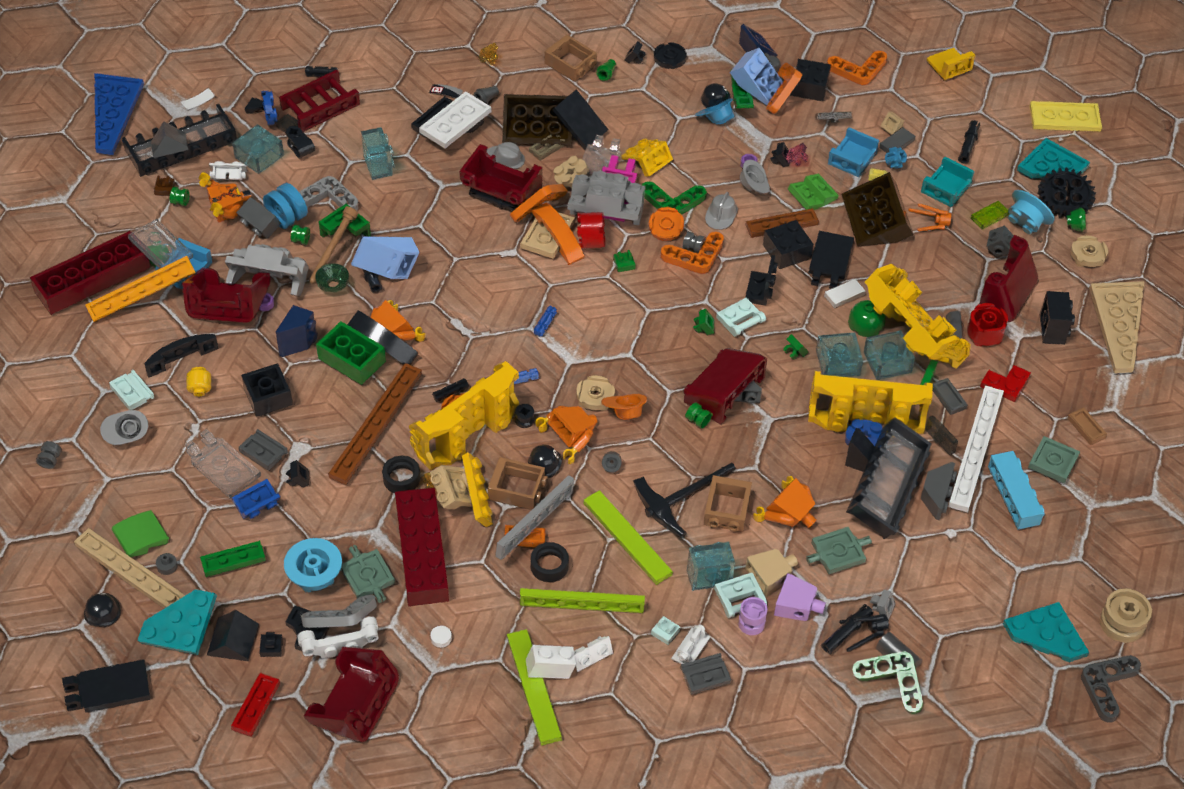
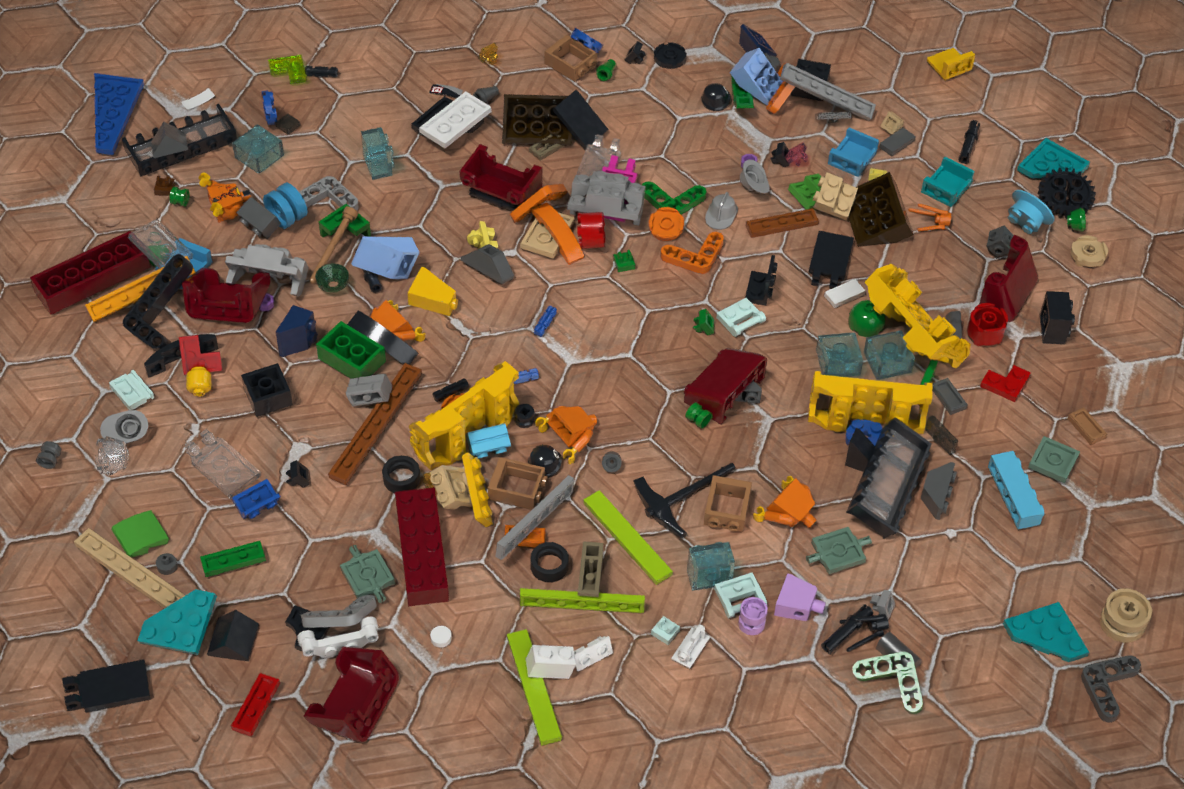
black helmet [84,593,121,627] -> none
white hinge [209,161,247,180] -> none
dark grey plate [238,429,288,471] -> none
black tile [245,97,264,113] -> none
black tile [259,632,283,657] -> none
dark red fence [279,70,360,132] -> none
medium azure piece [284,538,342,592] -> none
black piece [286,126,315,159] -> none
green wheel [291,225,310,245] -> none
light grey piece [487,142,525,169] -> none
tan plate [553,156,589,188] -> none
tan plate [576,375,615,411] -> none
orange piece [601,394,647,420] -> none
yellow bracket [621,139,673,177] -> none
dark grey plate [680,653,731,695] -> none
dark grey wheel [682,231,706,253] -> none
dark azure piece [695,98,734,124] -> none
tan torso [745,549,798,597] -> none
black brick [763,220,814,269] -> none
green tile [783,334,809,360] -> none
orange beam [827,50,887,85] -> none
dark azure gear [885,147,907,169] -> none
white plate [948,386,1004,513] -> none
clear neon green plate [970,201,1009,229] -> none
light yellow tile [1029,101,1102,131] -> none
tan wing [1089,282,1144,373] -> none
none -> clear cone [95,436,129,476]
none -> black beam [123,254,193,351]
none -> red plate [179,335,223,375]
none -> clear neon green plate [268,55,307,84]
none -> light grey brick [346,374,392,407]
none -> yellow slope [407,267,458,316]
none -> dark grey slope [461,244,514,284]
none -> medium azure brick [466,423,511,459]
none -> light yellow hips [467,221,498,249]
none -> blue plate [571,28,603,53]
none -> dark tan slope [578,541,604,597]
none -> light grey tile [780,63,876,121]
none -> tan plate [813,173,858,220]

